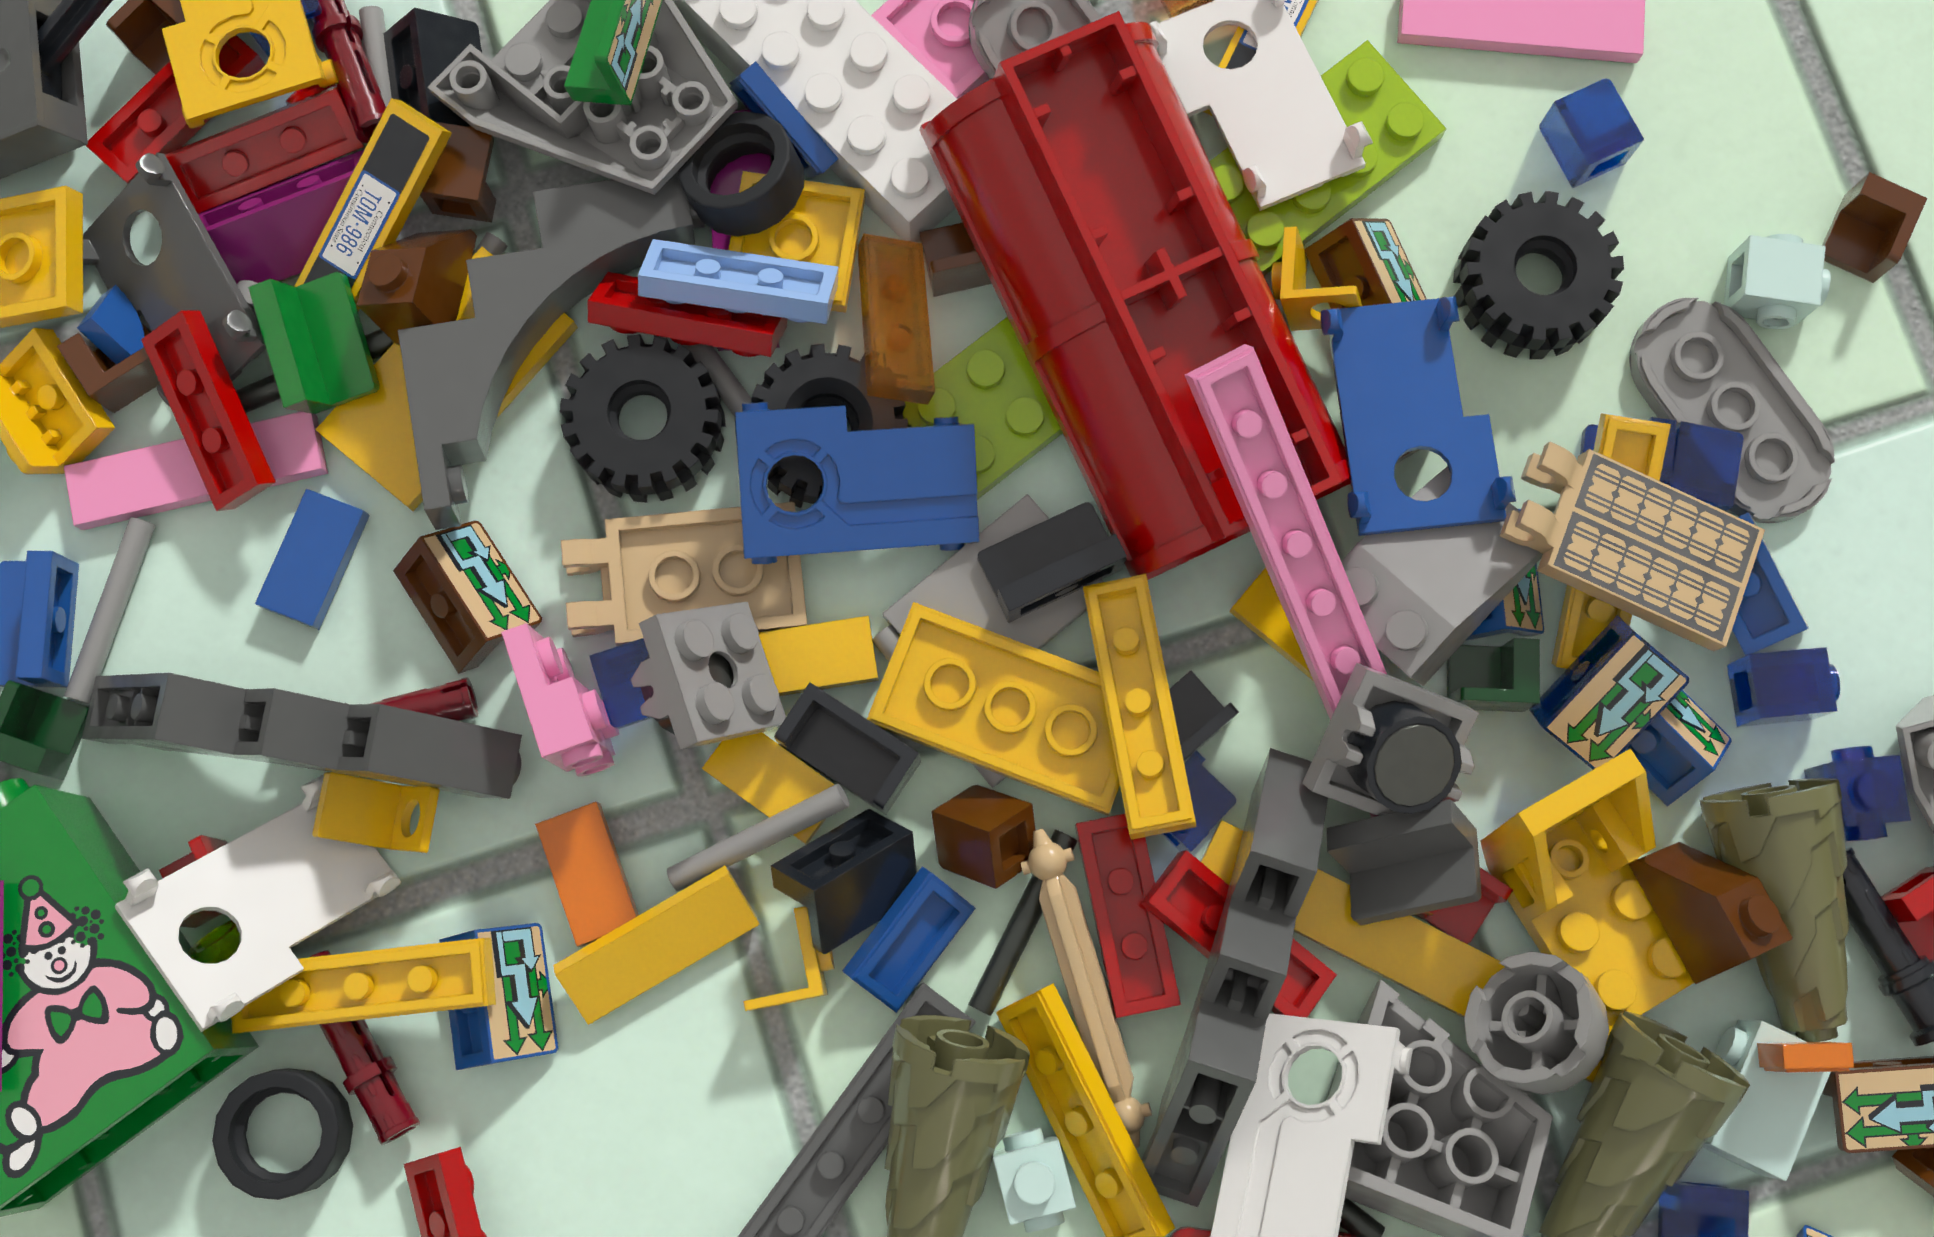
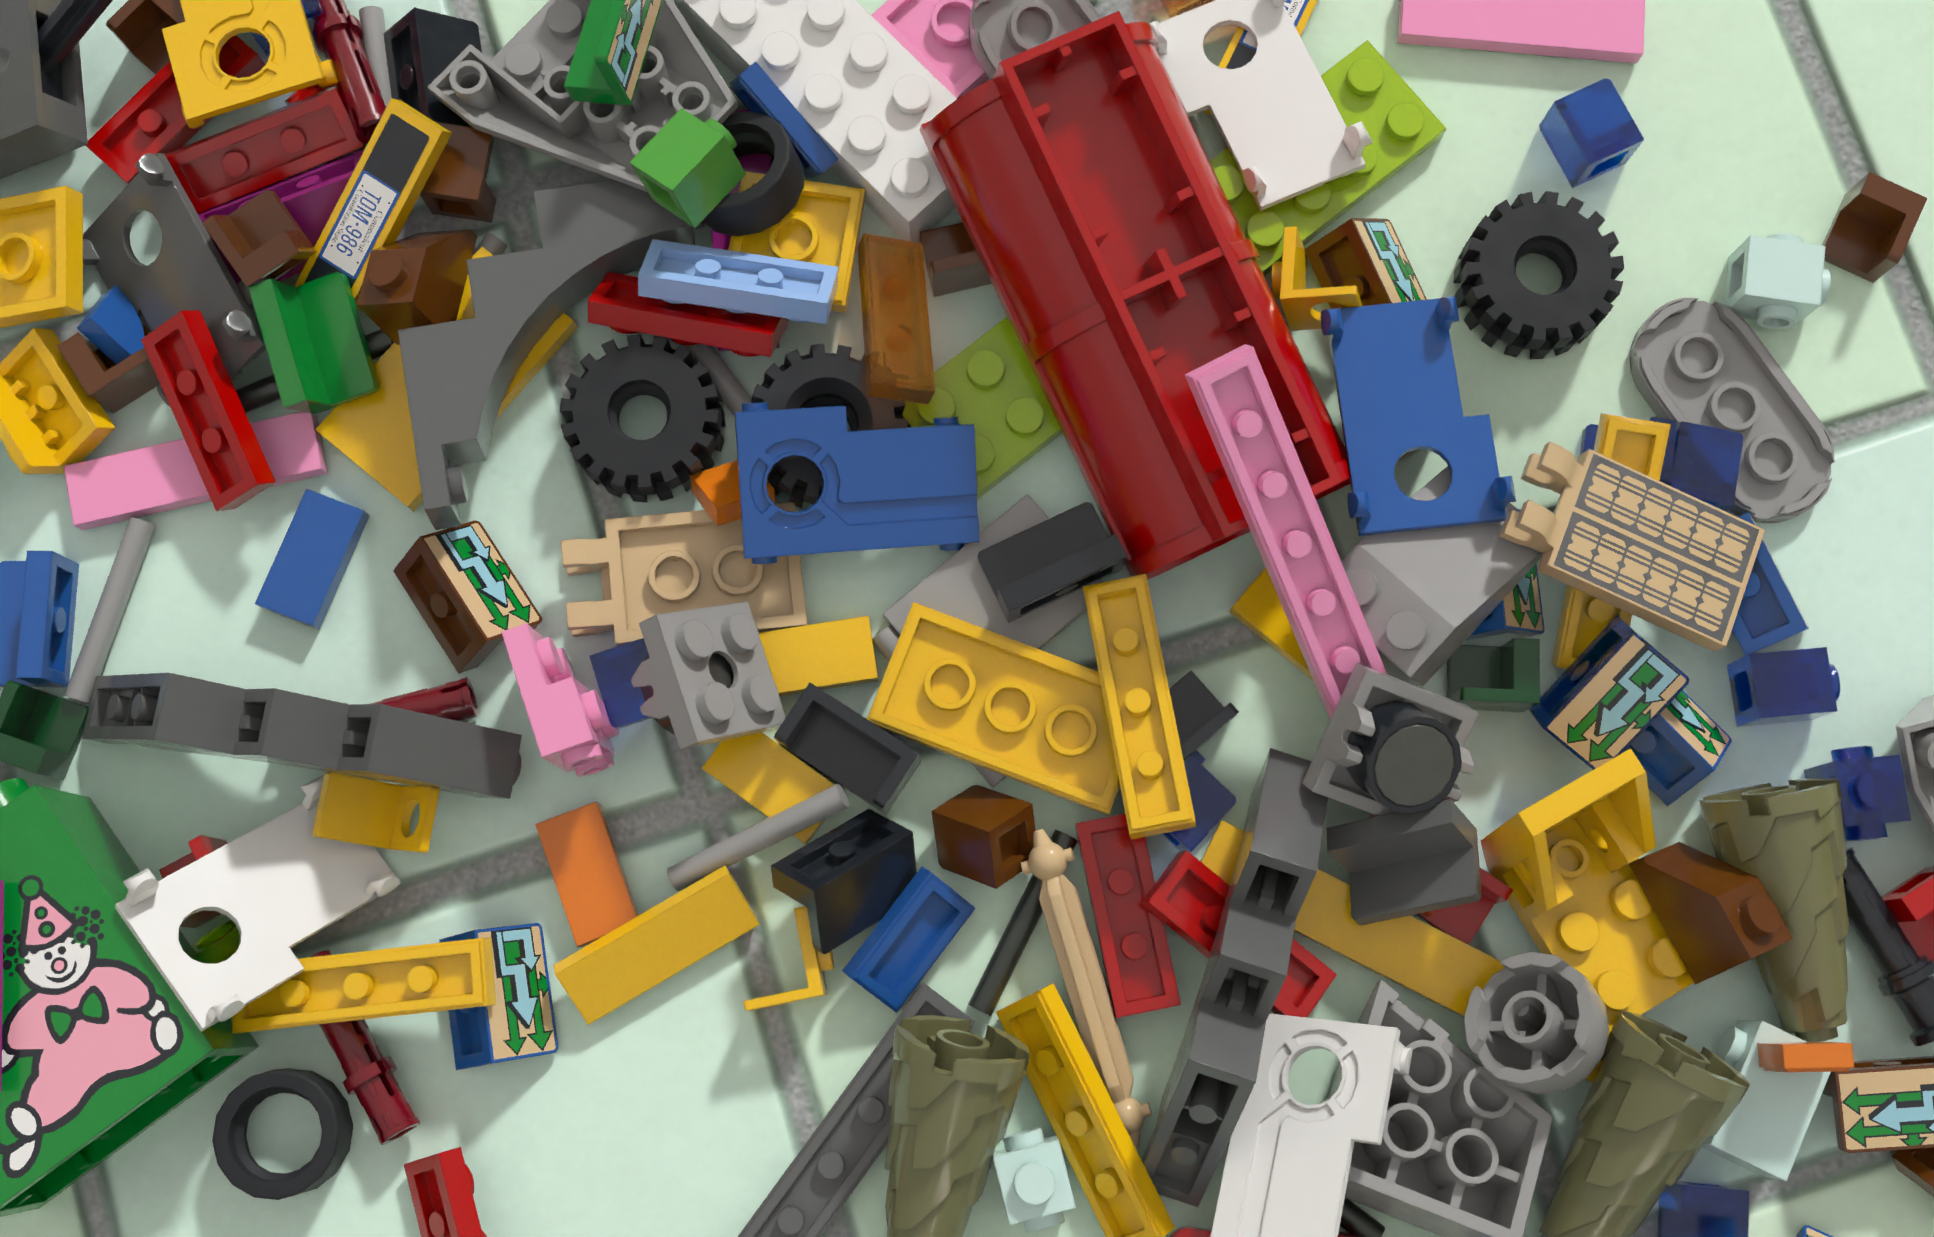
none -> reddish brown panel [202,190,317,287]
none -> bright green brick [629,108,746,228]
none -> orange tile [690,460,775,526]

